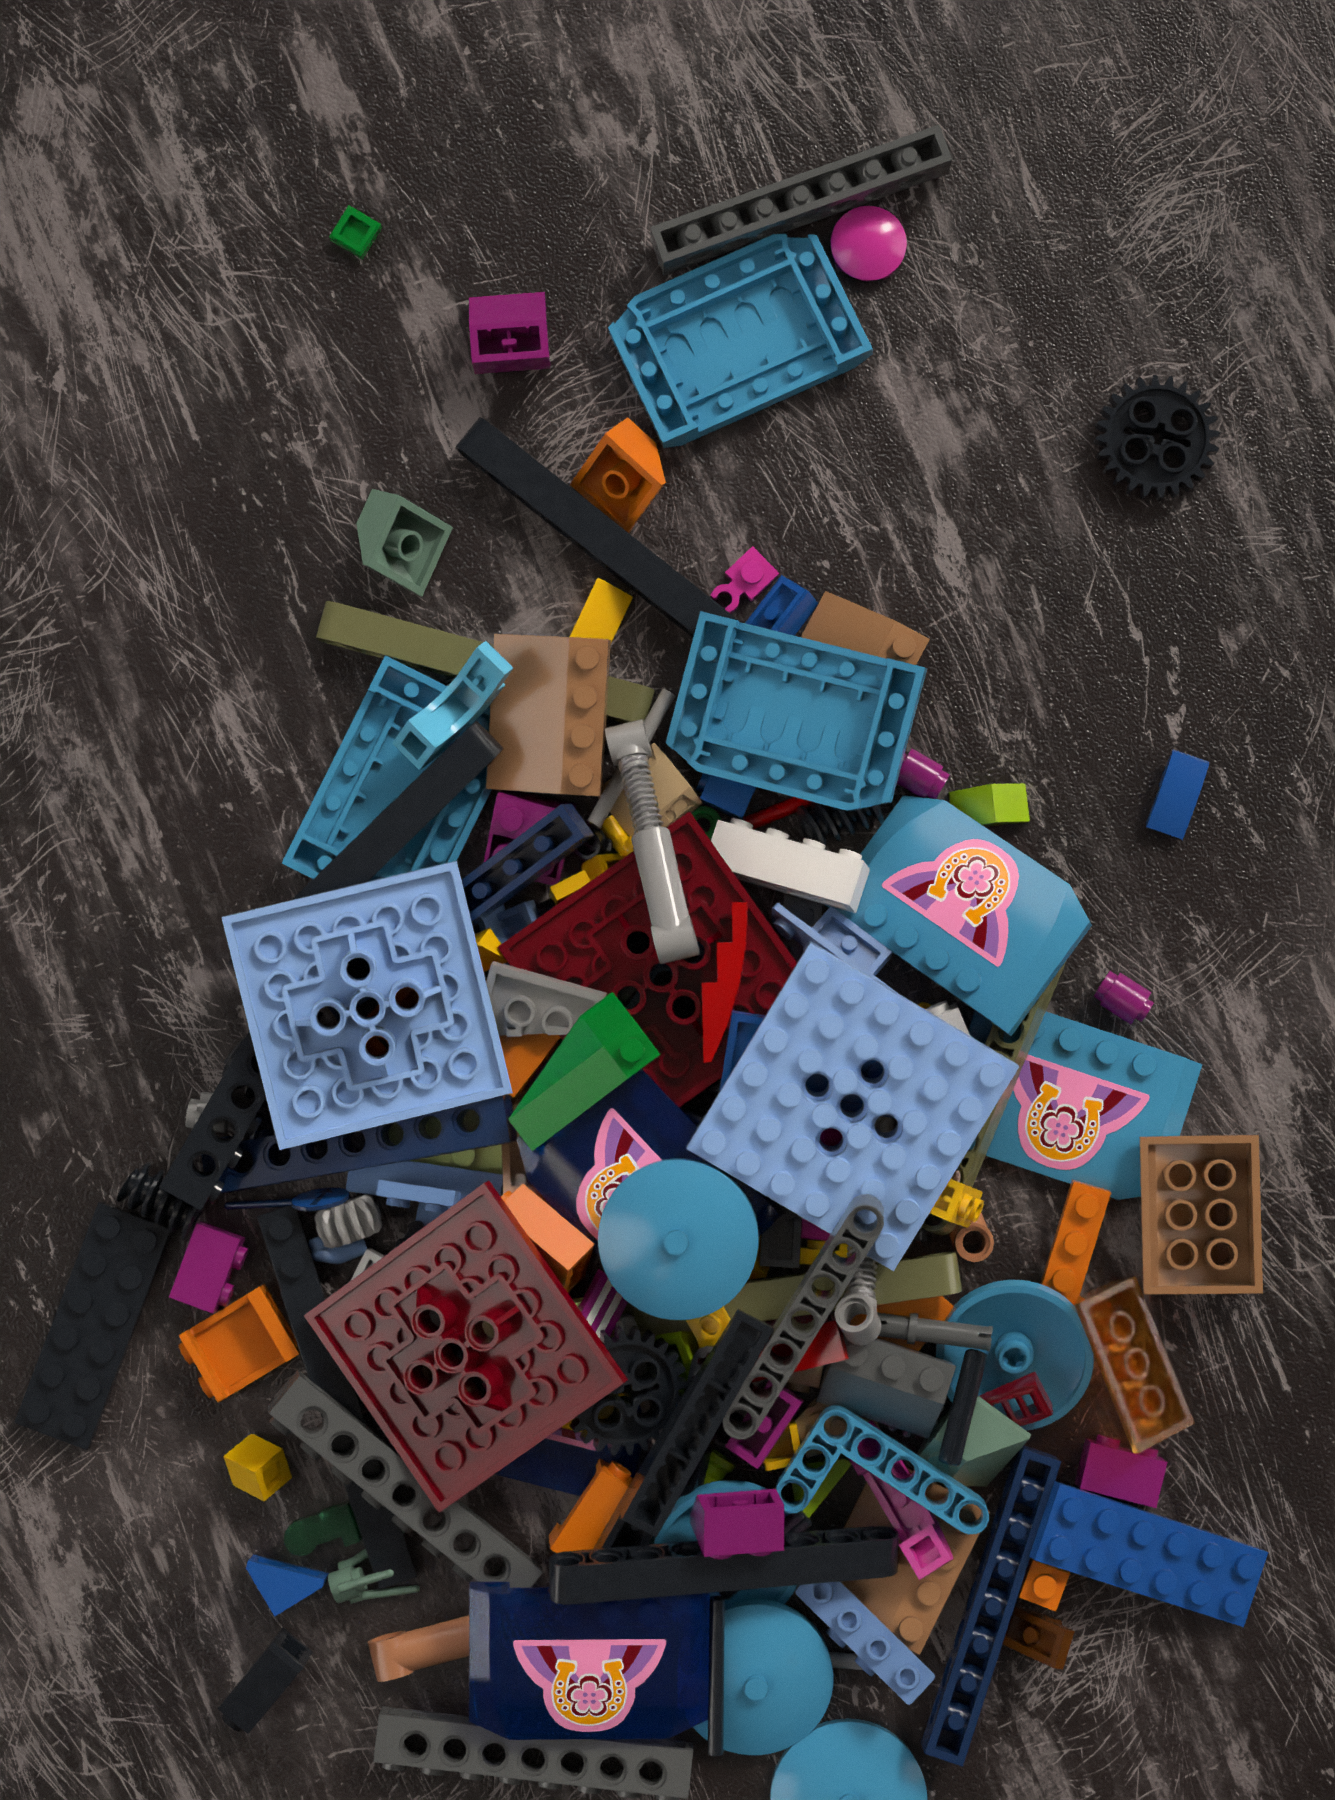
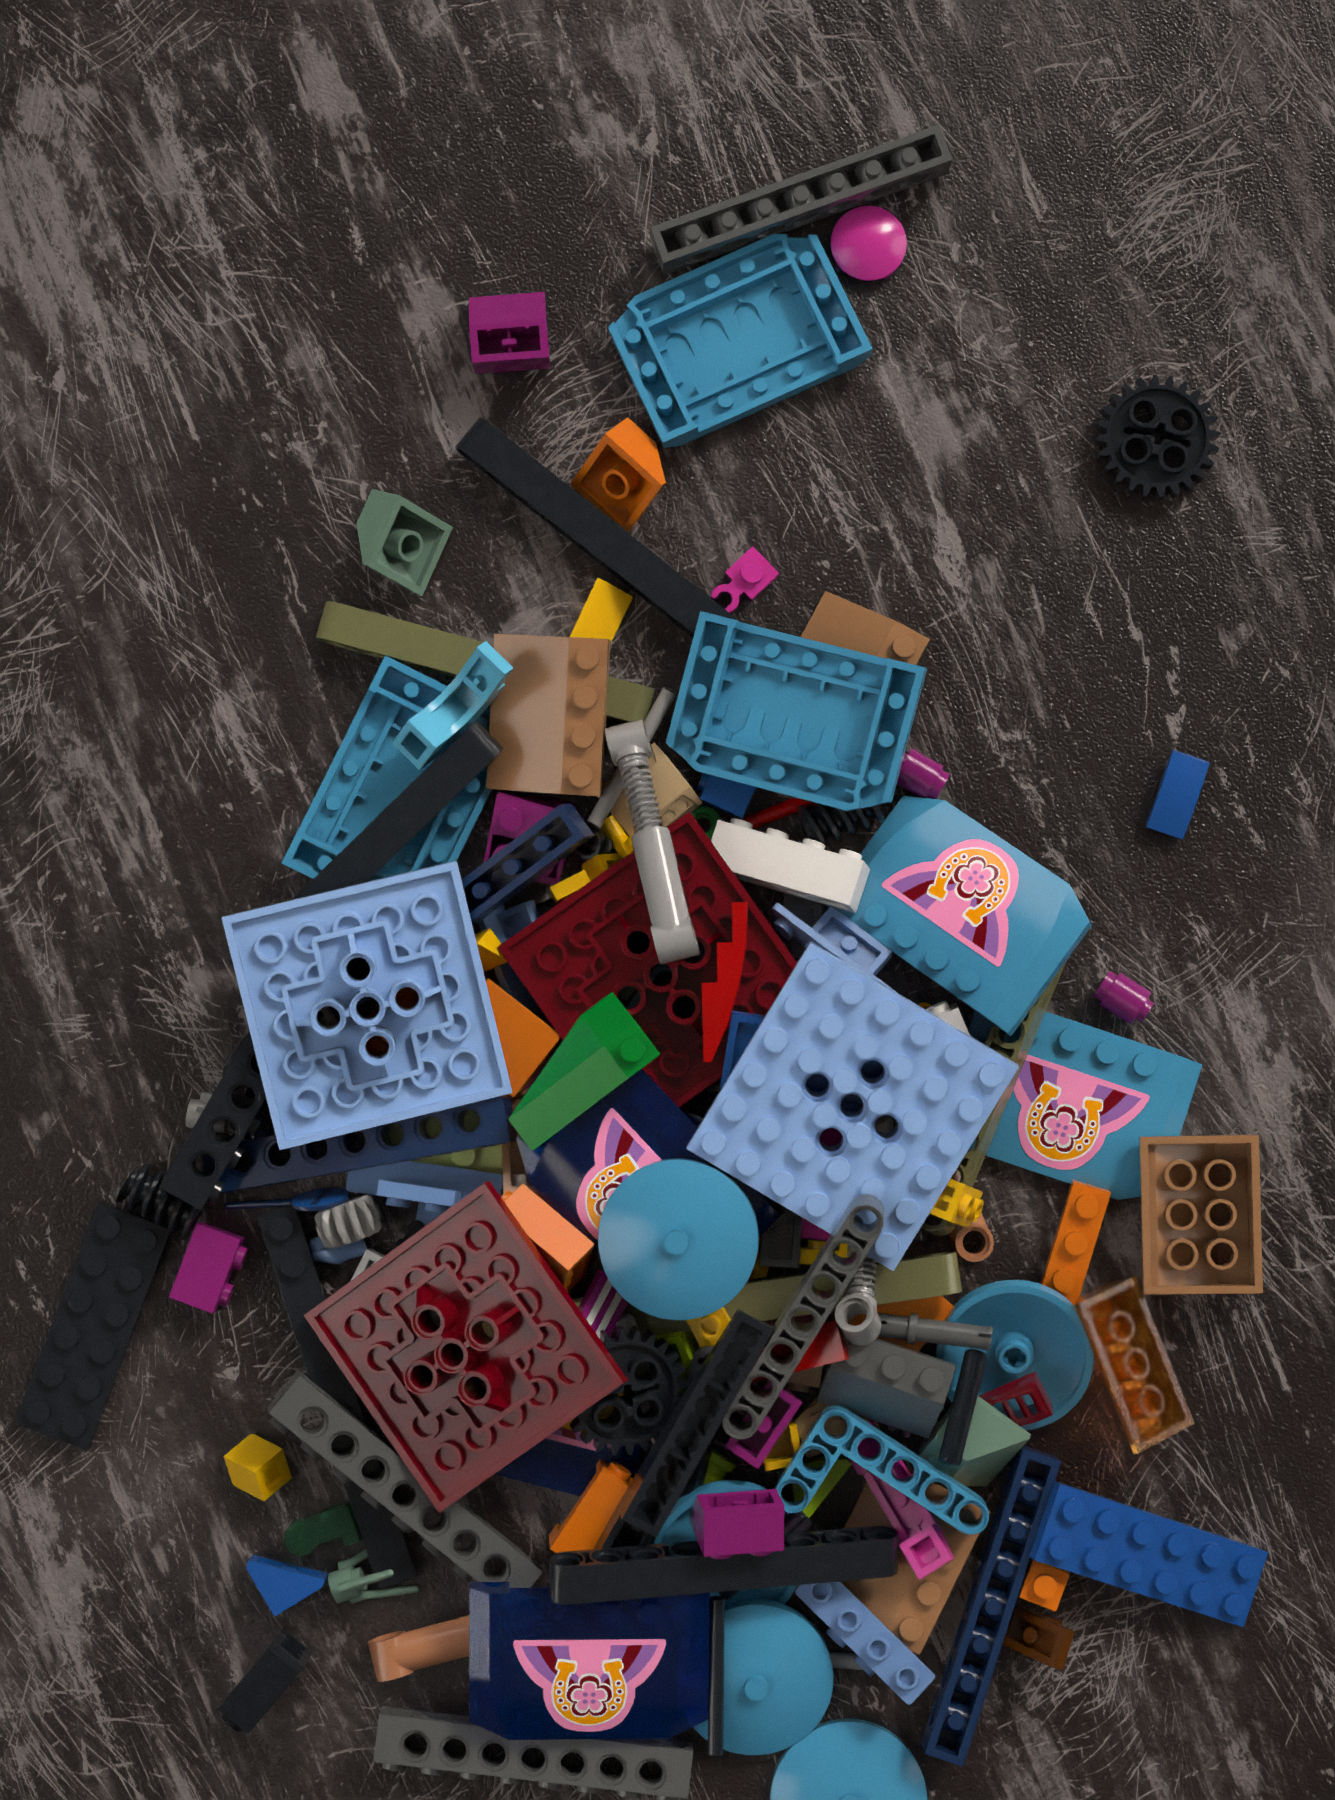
orange panel [178,1284,300,1403] -> none
green tile [329,205,382,260] -> none
light grey wing [486,961,607,1037] -> none
blue slope [745,575,818,636] -> none
lime slope [948,783,1030,827] -> none
magenta brick [1074,1434,1167,1508] -> none

